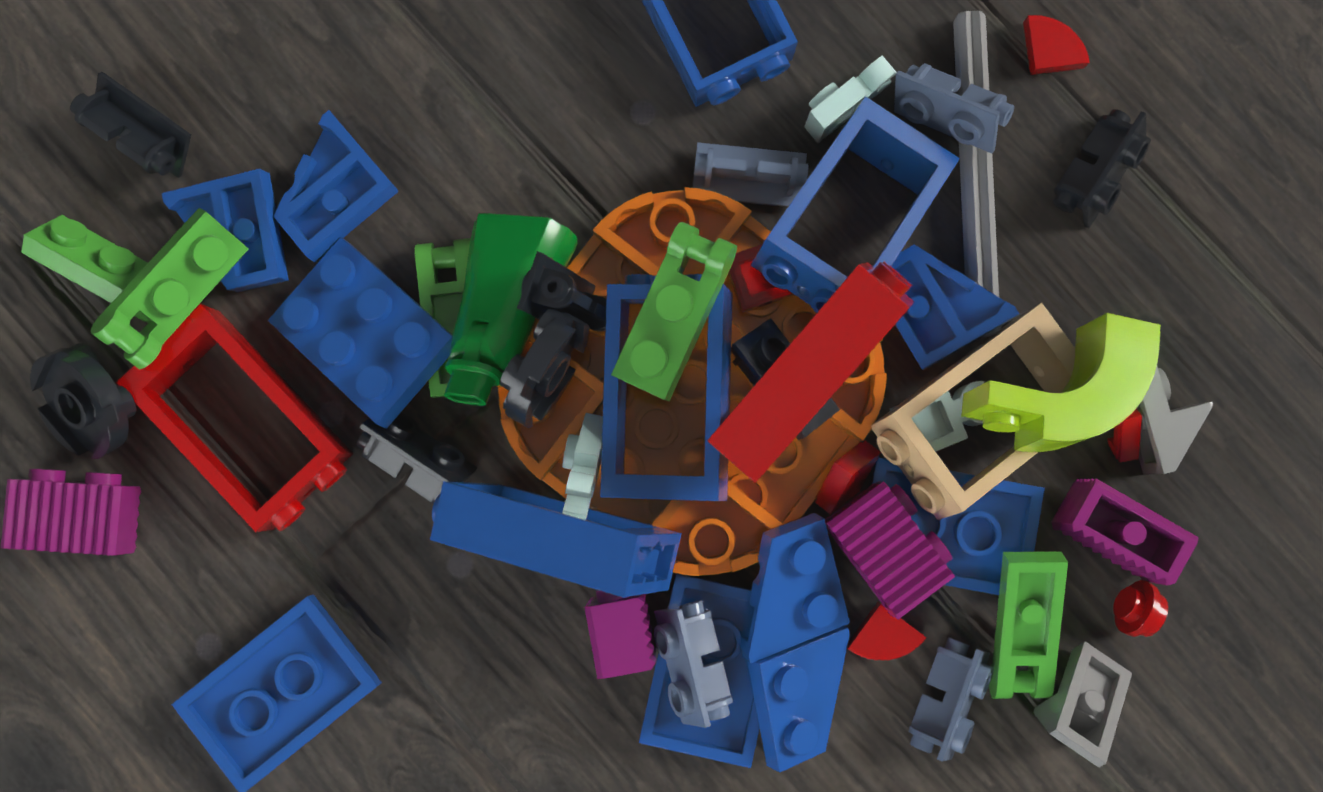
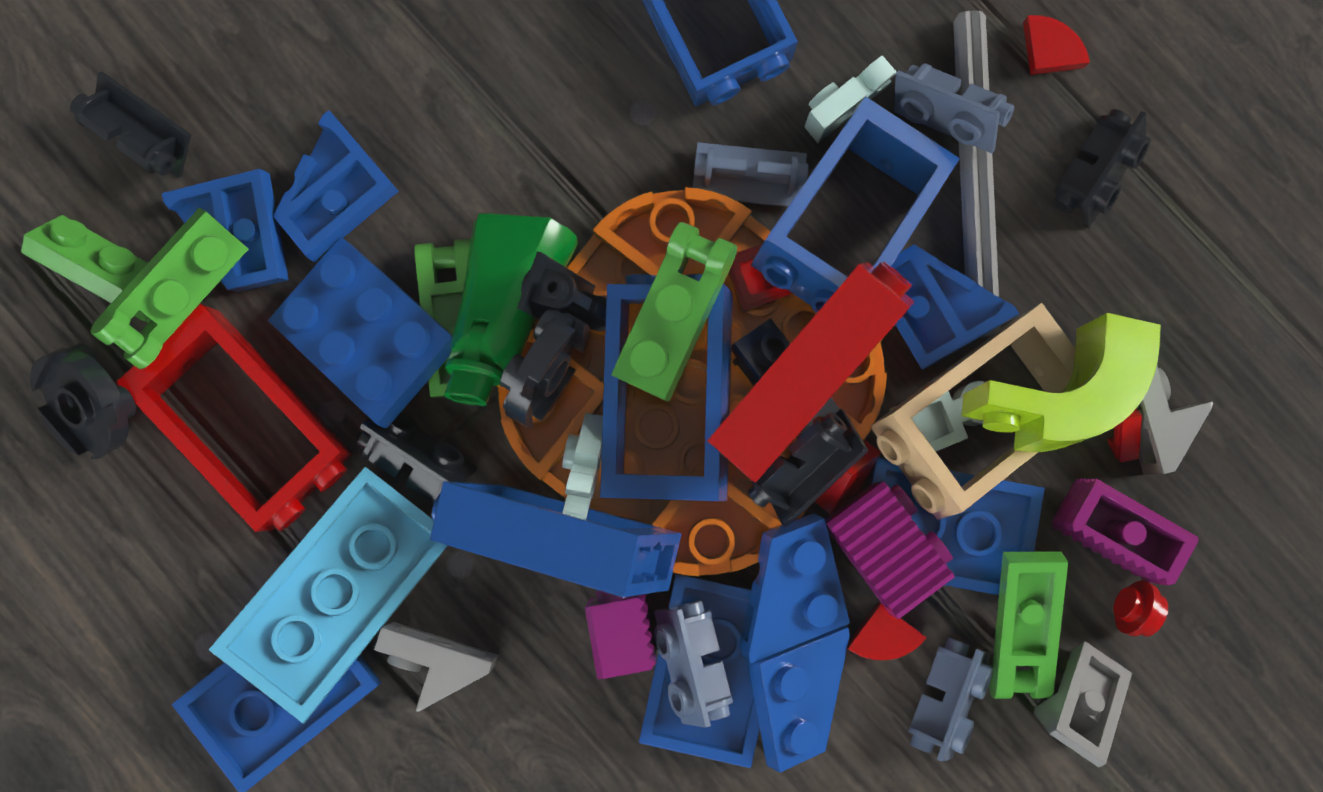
magenta brick [1,468,141,555] -> none
none -> medium azure plate [209,467,448,724]
none -> light grey slope [374,622,499,712]
none -> black hinge [748,408,868,527]

